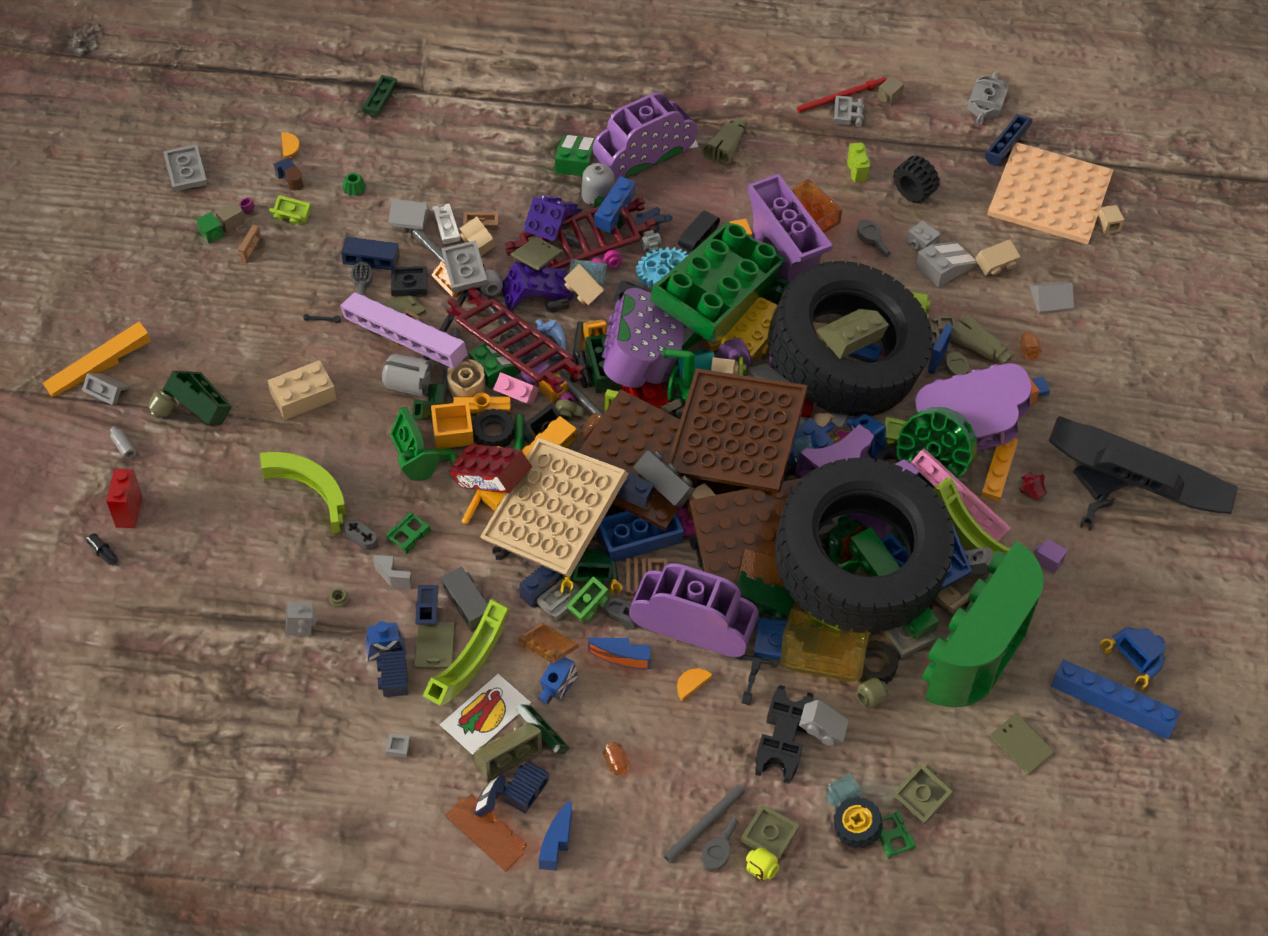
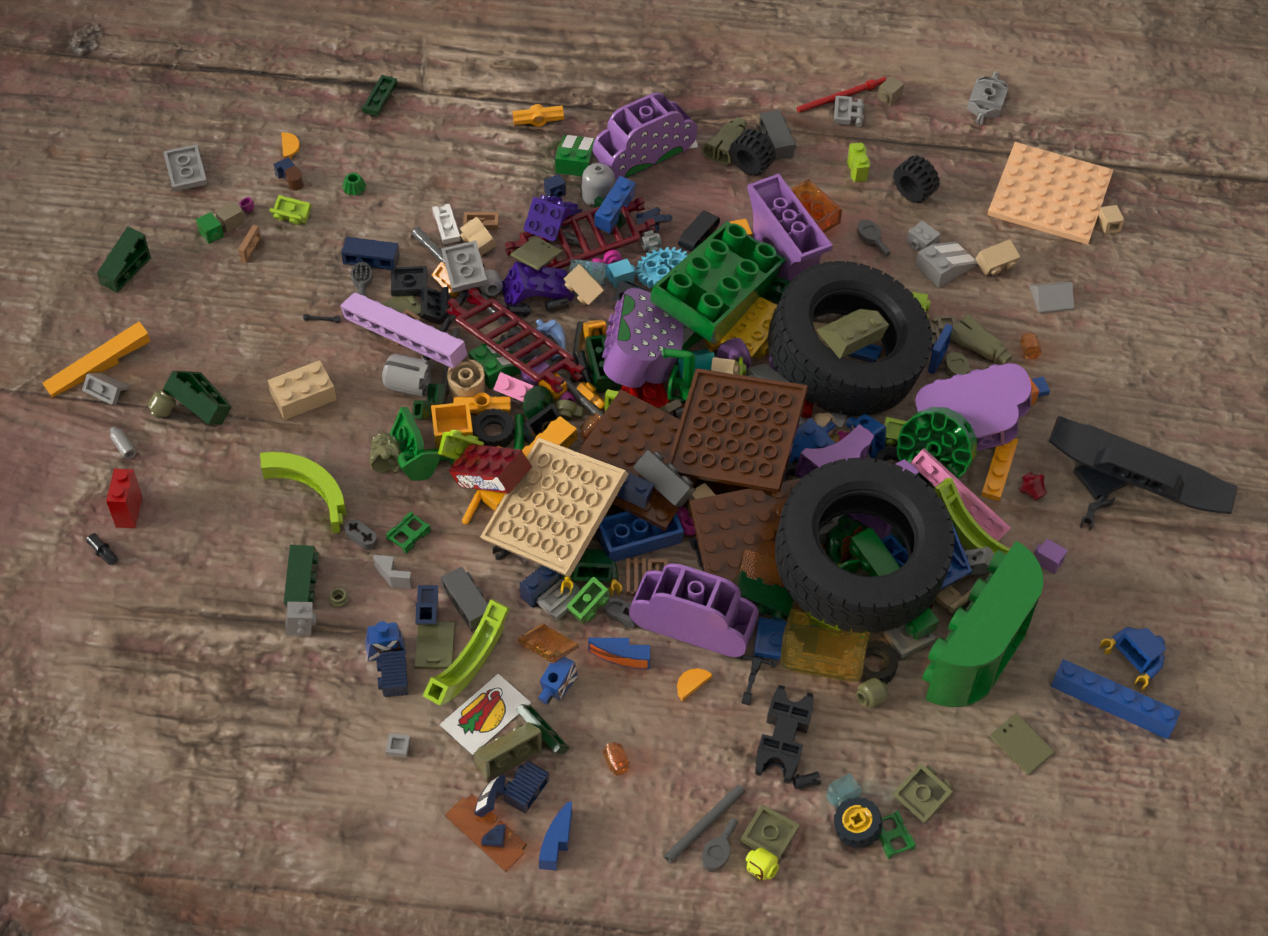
light grey slope [388,199,430,230] -> none
clear light blue brick [792,435,813,464] -> none
light grey brick [799,699,849,746] -> none
dark blue brick [985,114,1032,166] -> none
none -> dark green wedge [97,226,151,293]
none -> dark green wedge [283,544,320,607]
none -> olive hair [369,432,402,474]
none -> black bracket [420,286,450,324]
none -> lime bracket [438,429,484,460]
none -> dark blue tile [481,824,506,848]
none -> black pin [507,303,531,317]
none -> light orange piece [512,104,564,127]
none -> dark green dish [523,386,554,419]
none -> dark blue plate [544,174,566,198]
none -> light orange plate [576,382,605,409]
none -> medium azure brick [607,259,636,289]
none -> black tyre [730,129,776,176]
none -> dark grey brick [759,110,796,160]
none -> black pin [792,771,821,791]

